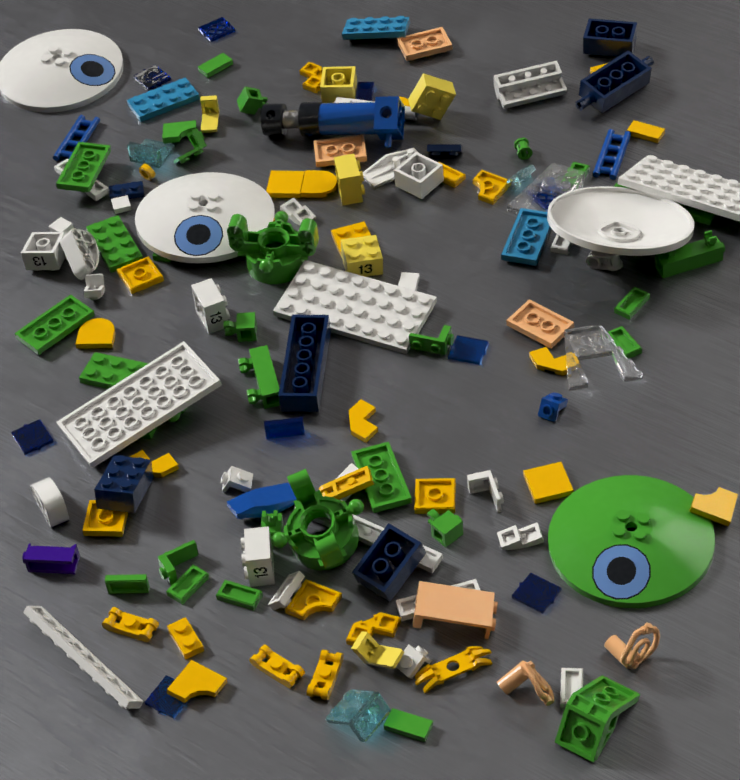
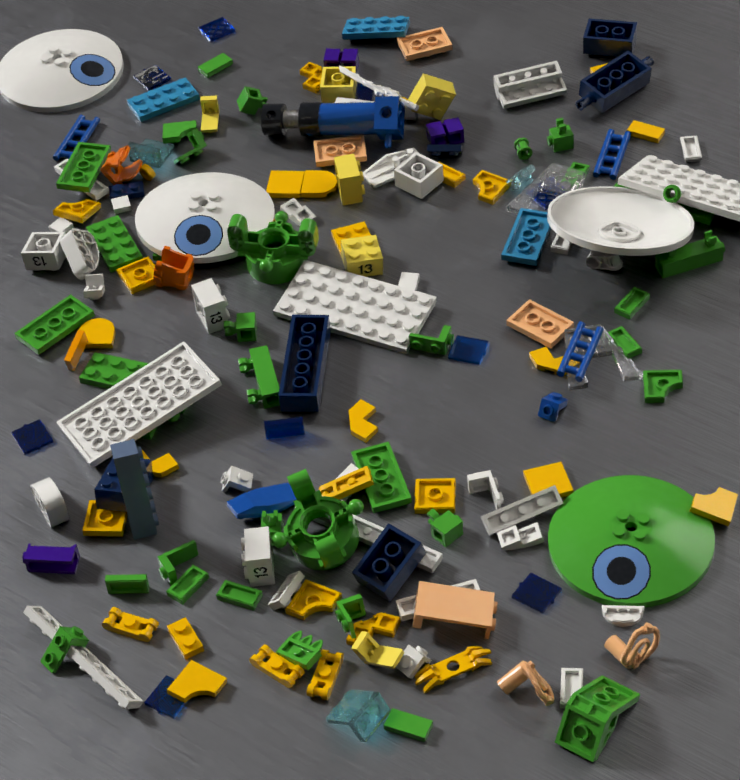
none -> bright green bracket [41,626,89,673]
none -> yellow tile [53,199,101,224]
none -> light orange tile [64,330,88,371]
none -> orange piece [100,145,143,185]
none -> sand blue brick [110,439,159,540]
none -> orange piece [154,246,194,290]
none -> bright green plate [276,630,323,671]
none -> dark purple piece [323,48,359,73]
none -> bright green bracket [335,594,366,639]
none -> white sword [339,65,419,111]
none -> dark purple piece [426,117,465,144]
none -> white plate [481,485,563,536]
none -> bright green brick [547,118,574,152]
none -> blue bar [557,321,604,382]
none -> white tile [602,605,645,627]
none -> bright green tile [643,370,683,403]
none -> bright green plate [663,185,681,203]
none -> white tile [680,136,702,162]

